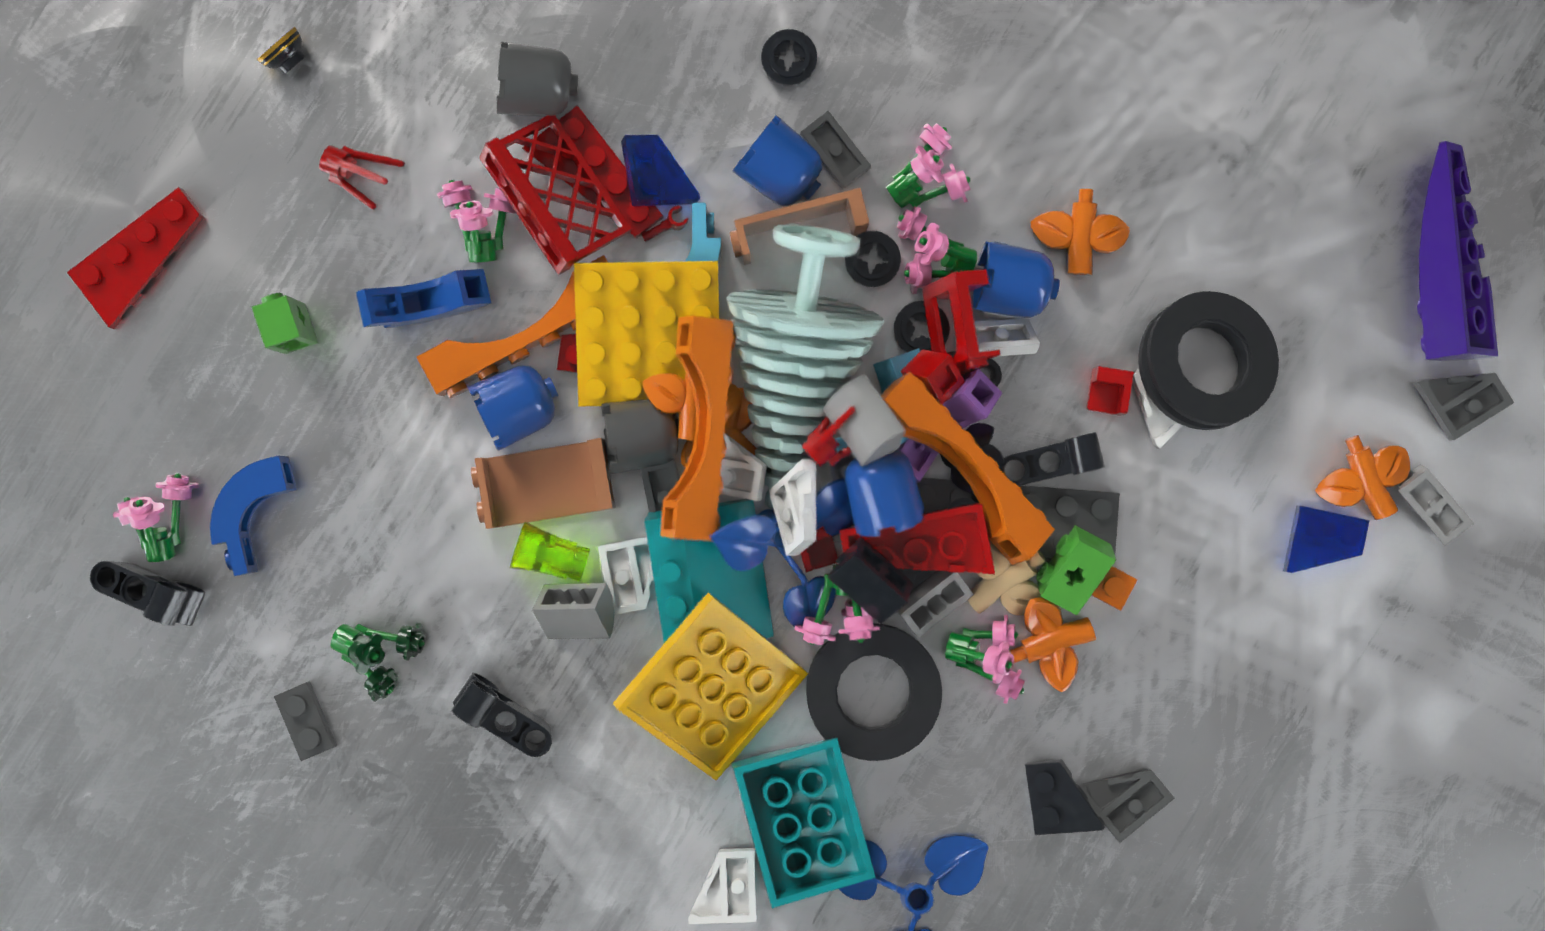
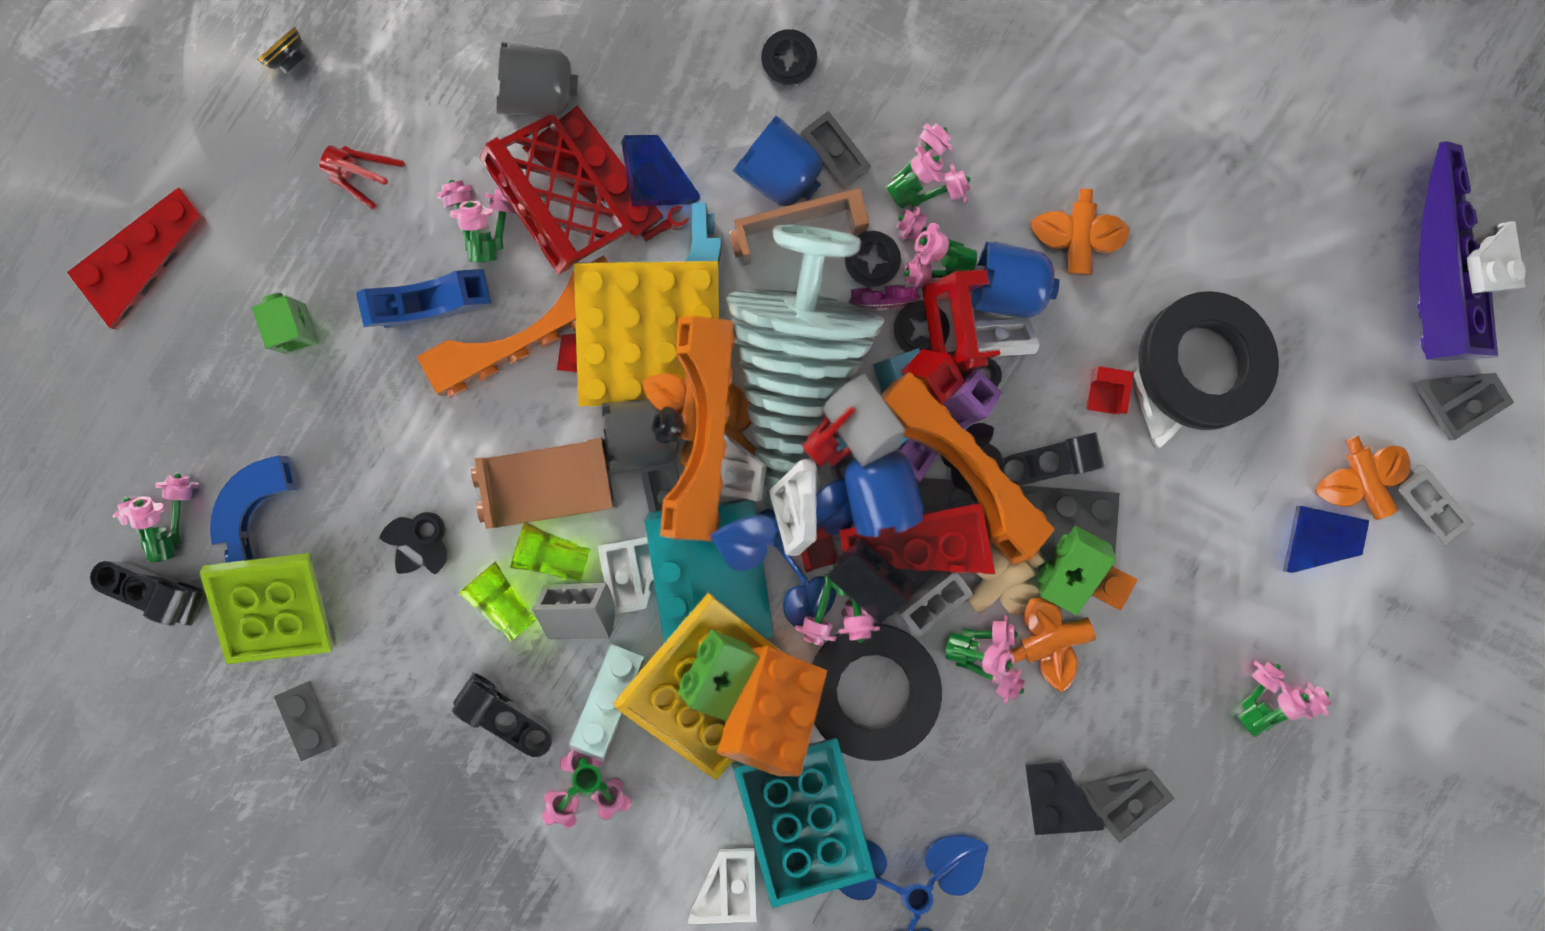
dark green plant [330,623,425,702] -> none
blue cylinder [468,365,559,451] -> none
none -> lime plate [199,553,334,664]
none -> black plate [379,512,448,574]
none -> clear neon green plant [457,561,536,642]
none -> bright pink plant [542,750,631,828]
none -> light aqua brick [569,644,644,762]
none -> black plate [652,407,684,443]
none -> bright green brick [678,629,760,721]
none -> orange brick [717,646,827,776]
none -> magenta dish [849,285,920,311]
none -> plant [1238,660,1331,738]
none -> white wing [1467,221,1526,294]

